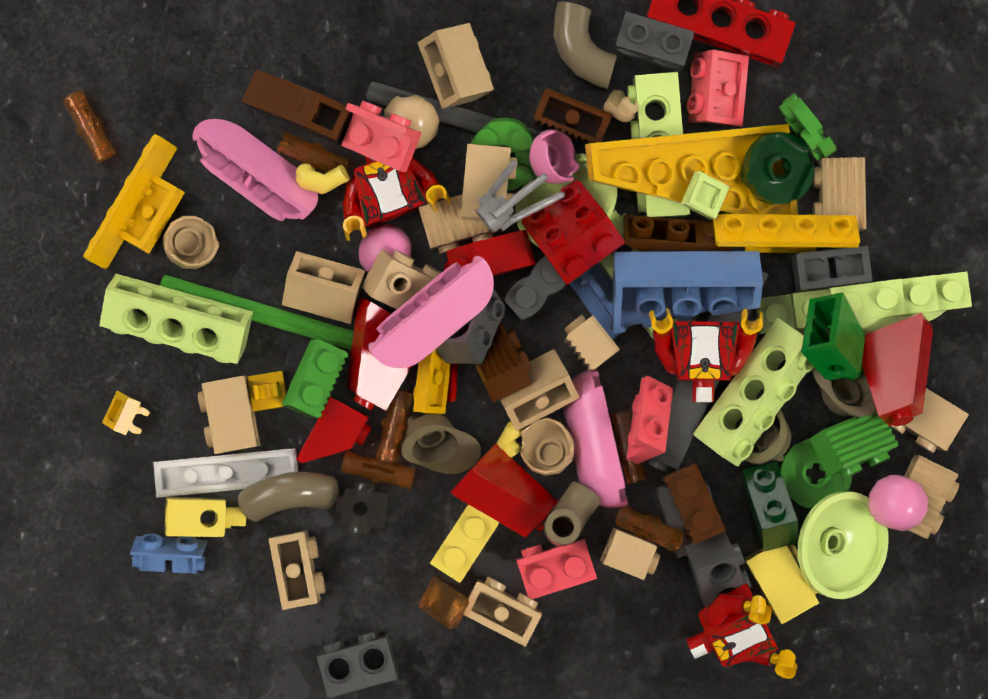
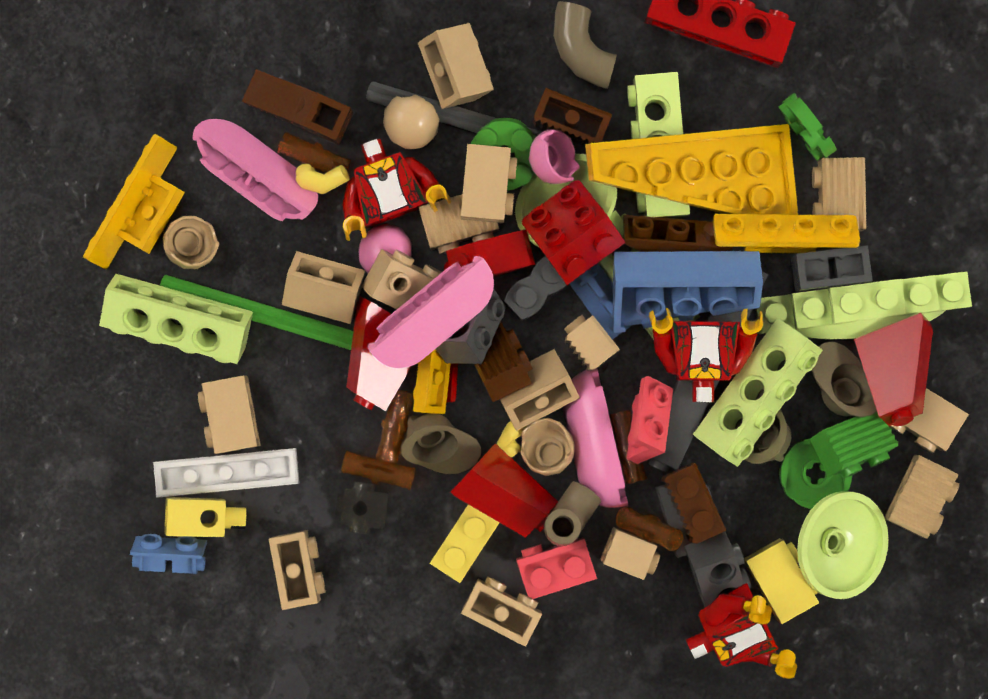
clear orange pin [62,90,116,164] -> none
yellow tile [102,391,150,435] -> none
dark tan cylinder [238,471,339,522] -> none
yellow tile [247,371,287,412] -> none
bright green brick [281,339,348,418] -> none
red slope [296,397,372,463] -> none
dark grey brick [317,631,399,699] -> none
coral bracket [341,100,422,173] -> none
clear orange tile [418,576,469,629] -> none
light grey plant [475,160,565,233] -> none
tan arm [604,90,638,122] -> none
dark grey brick [614,11,694,72] -> none
yellowish green tile [681,171,729,220] -> none
coral bracket [687,50,749,128] -> none
dark green plate [741,132,814,205] -> none
dark green brick [742,461,799,552] -> none
green torso [801,292,865,380] -> none
bright pink hair [868,475,928,531] -> none

